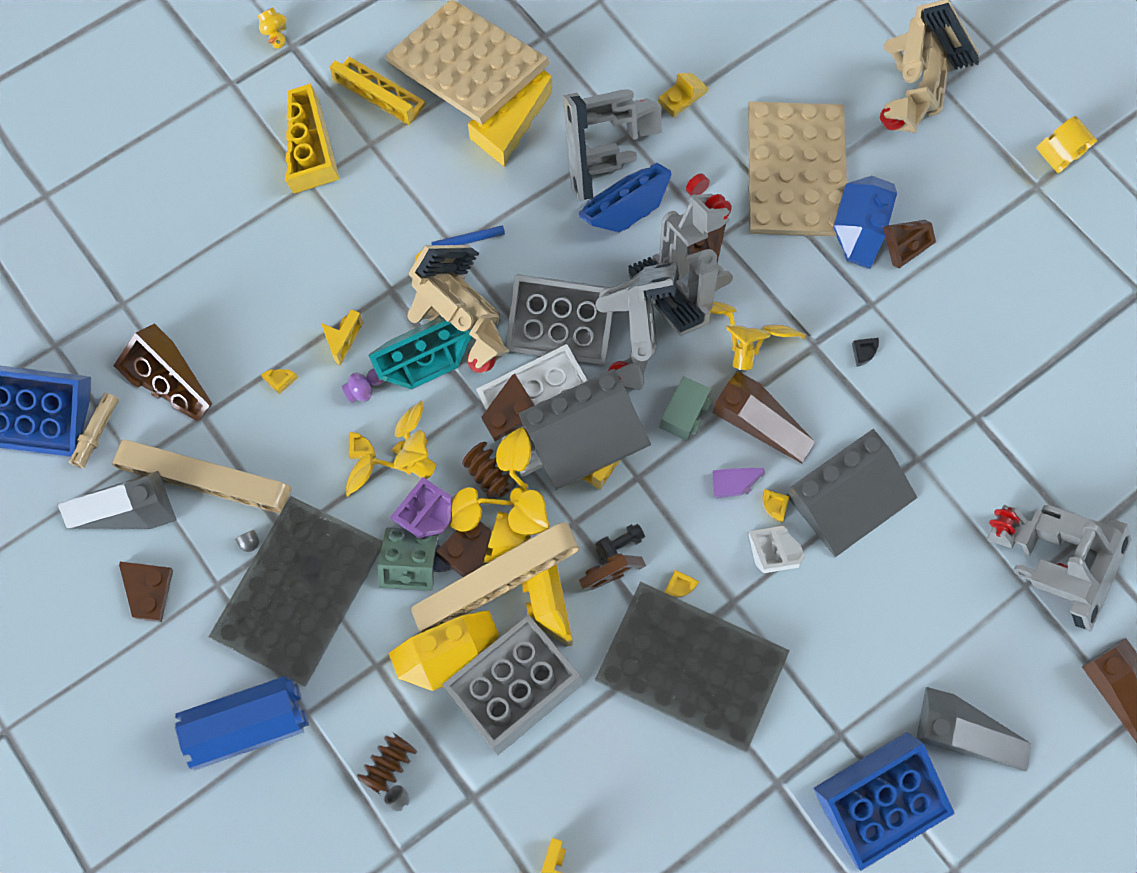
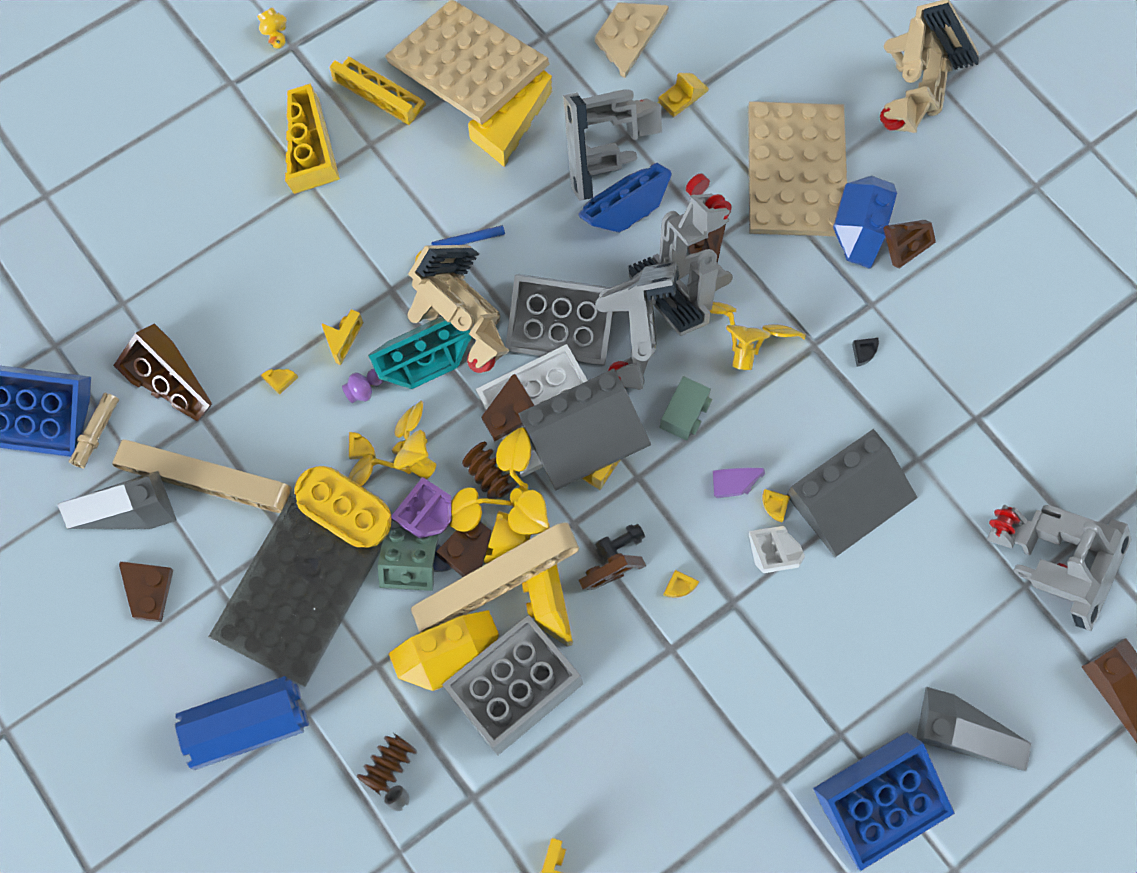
flat silver hinge [235,530,259,552] -> none
clear smoke plate [595,581,790,752] -> none
reddish brown wedge [712,371,815,464] -> none
yellow brick [1036,116,1098,174] -> none
none -> yellow tile [294,466,392,547]
none -> tan wing [595,3,669,78]

